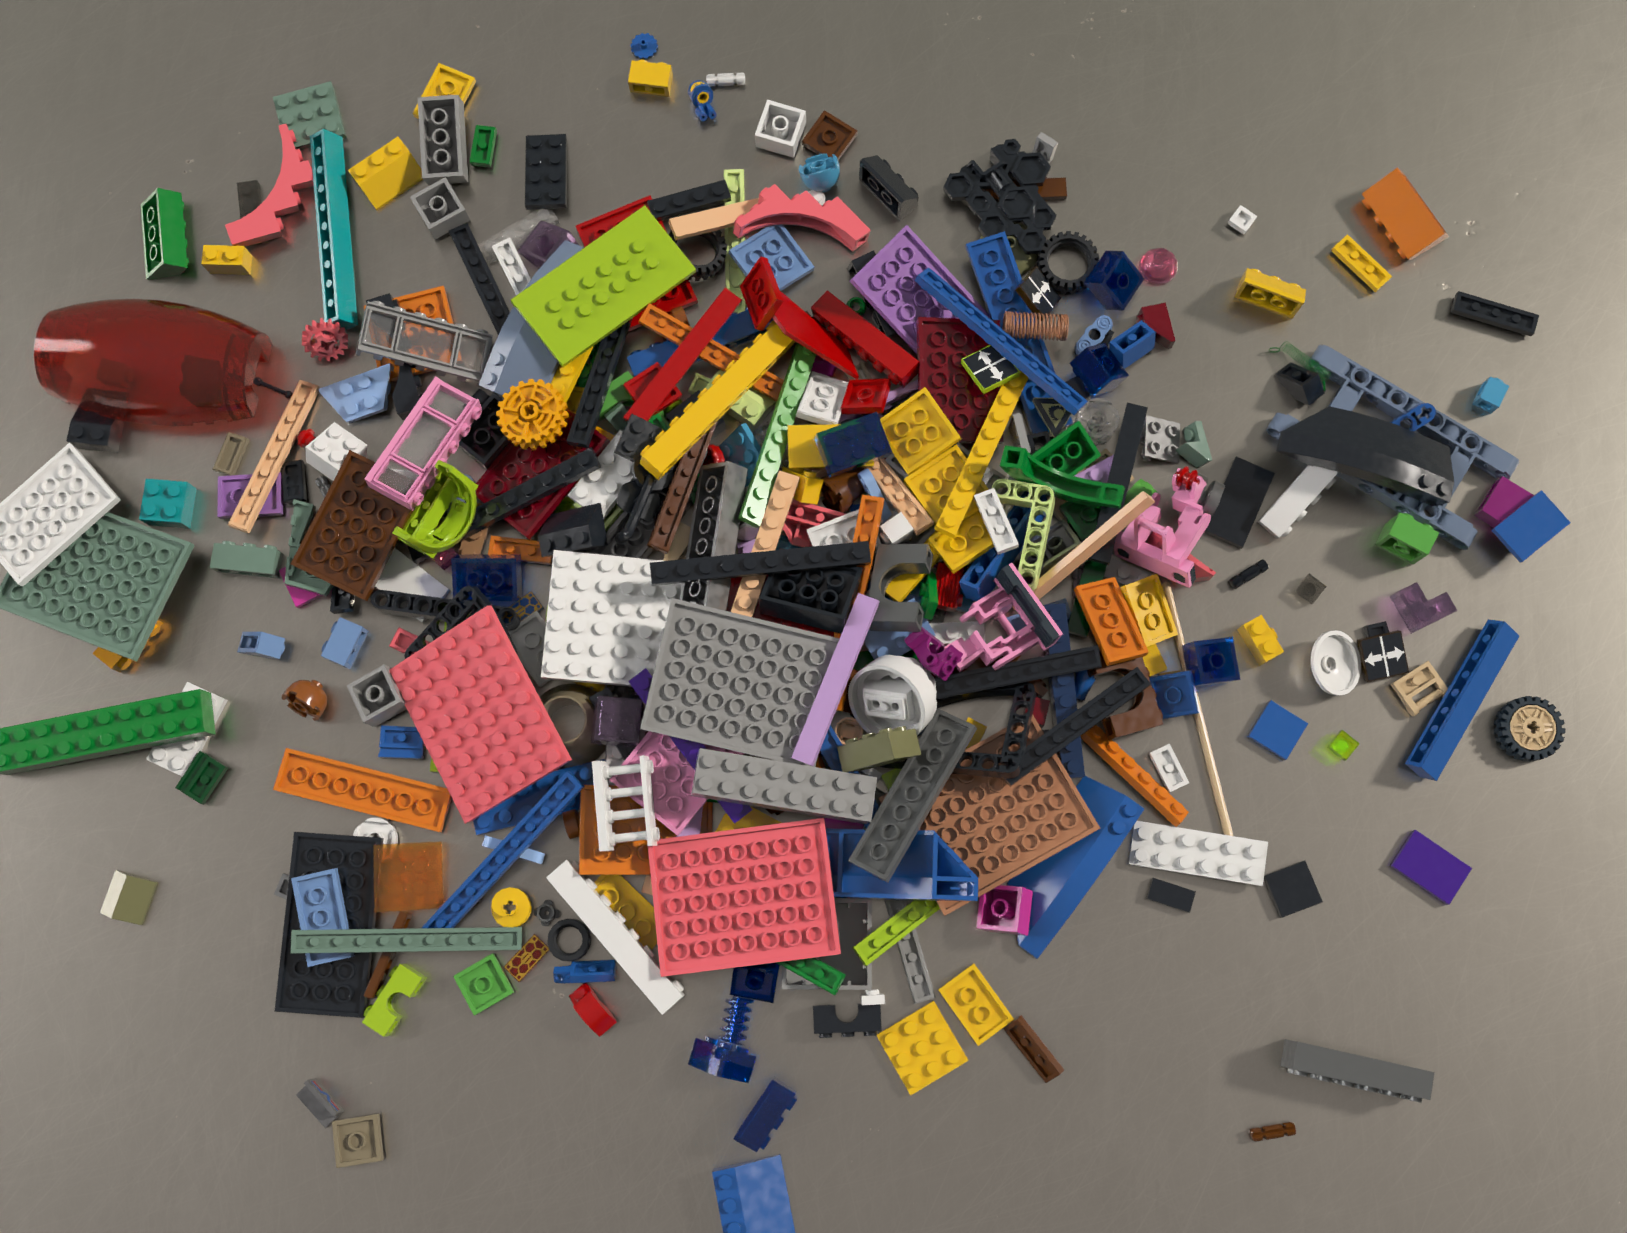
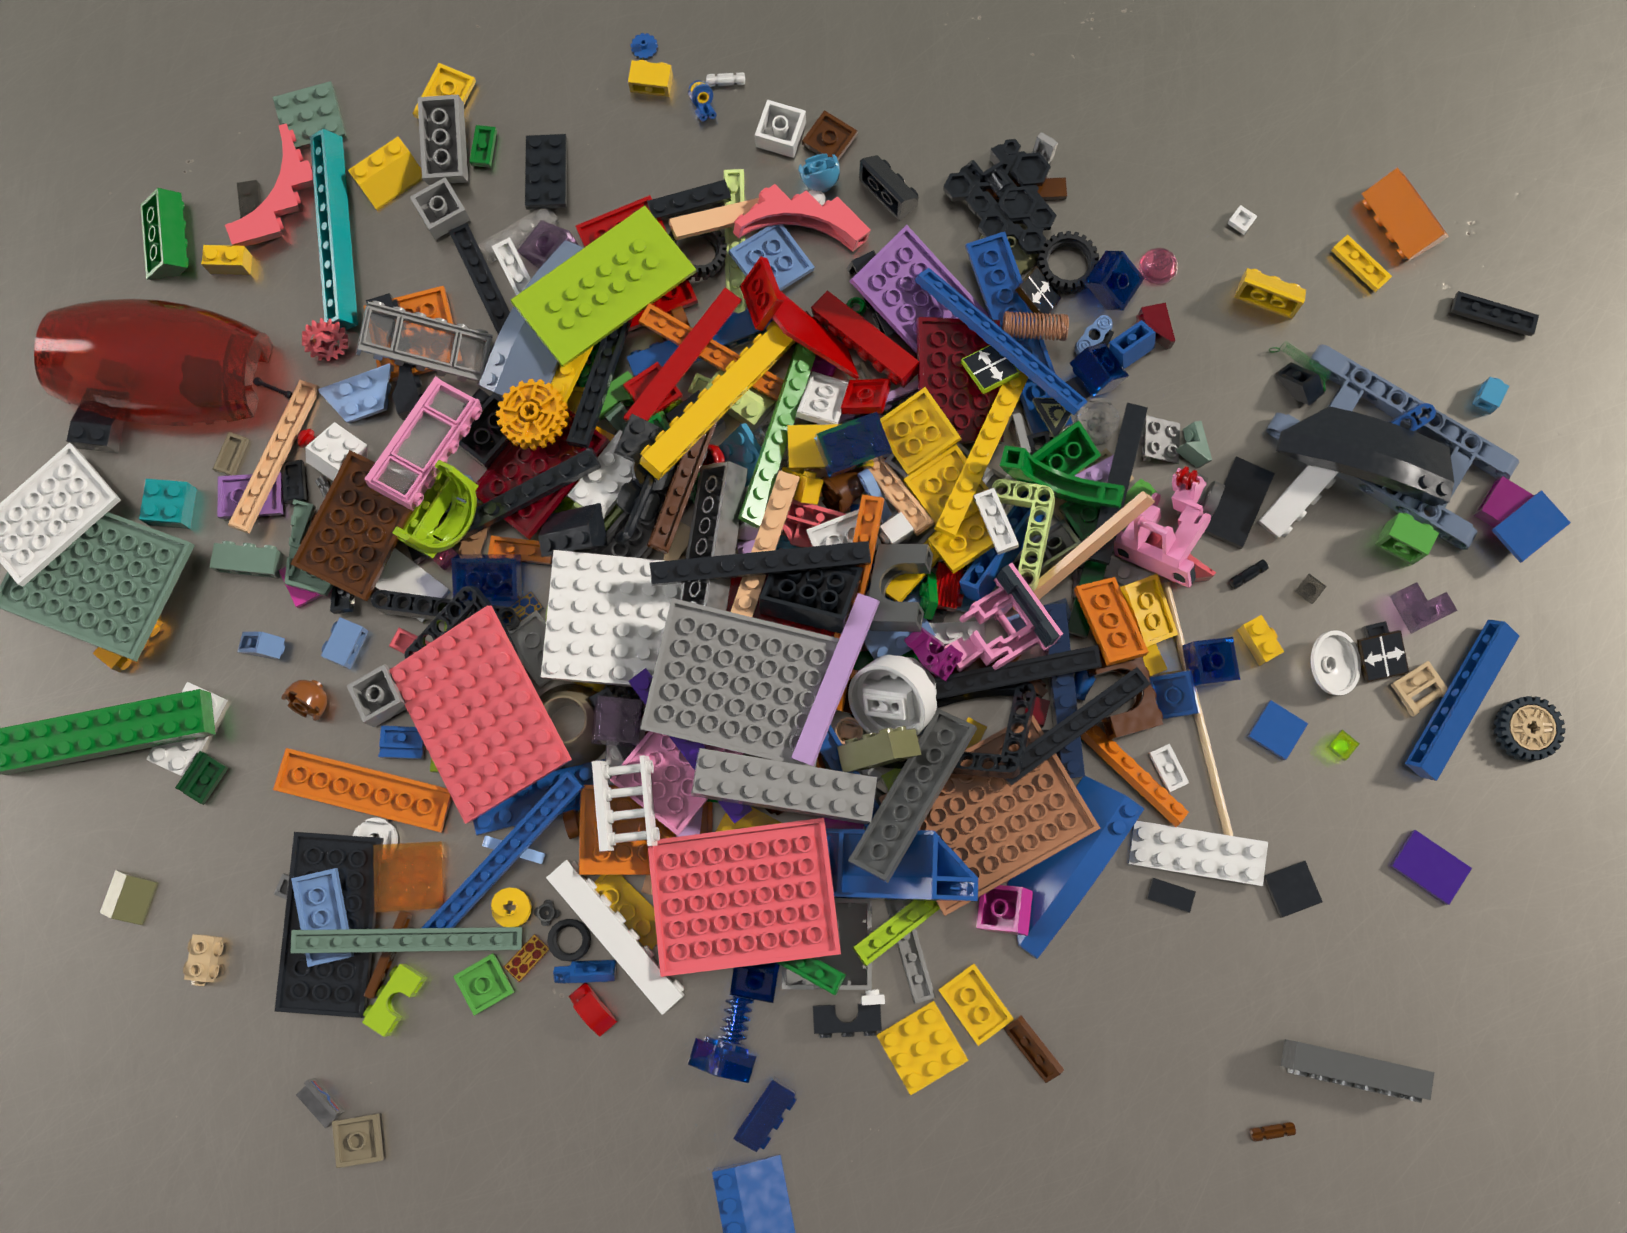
none -> tan brick [183,934,223,986]

